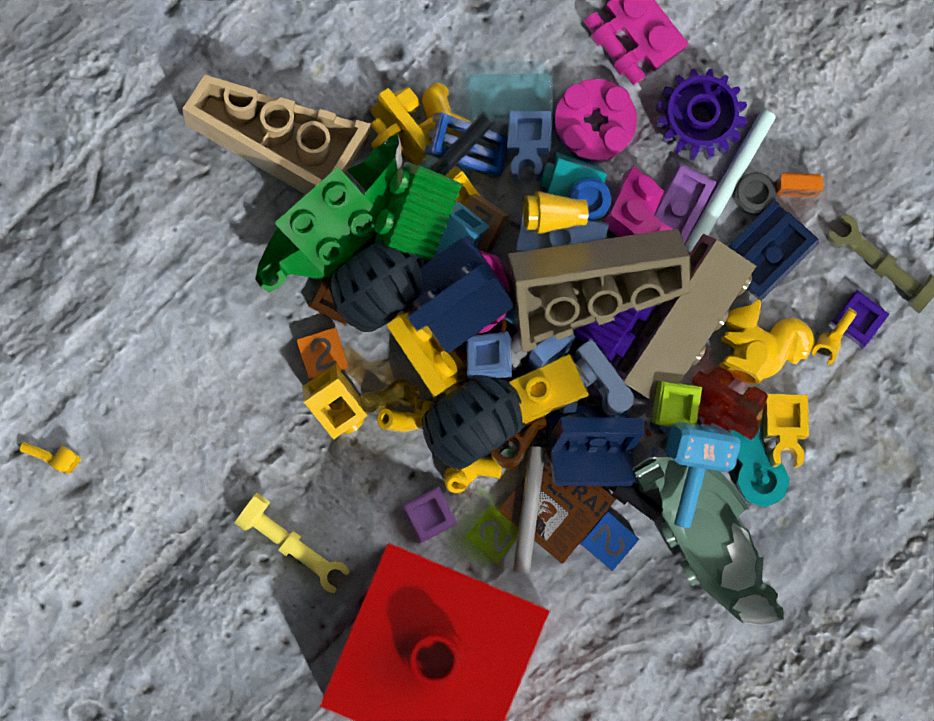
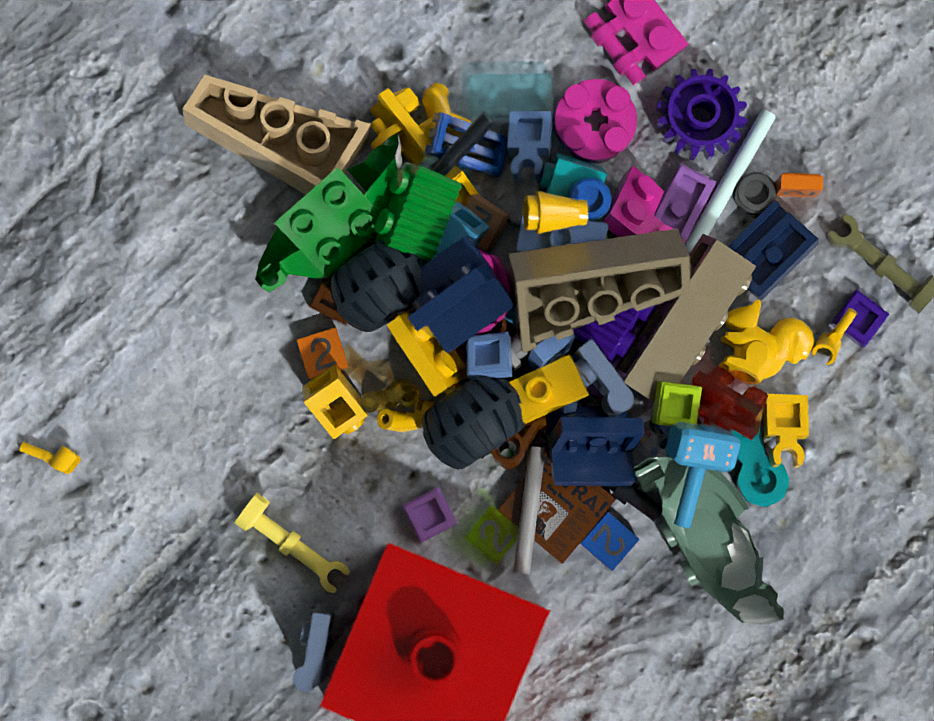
yellow arm [443,456,502,493] -> none
none -> sand blue plate [293,611,335,692]

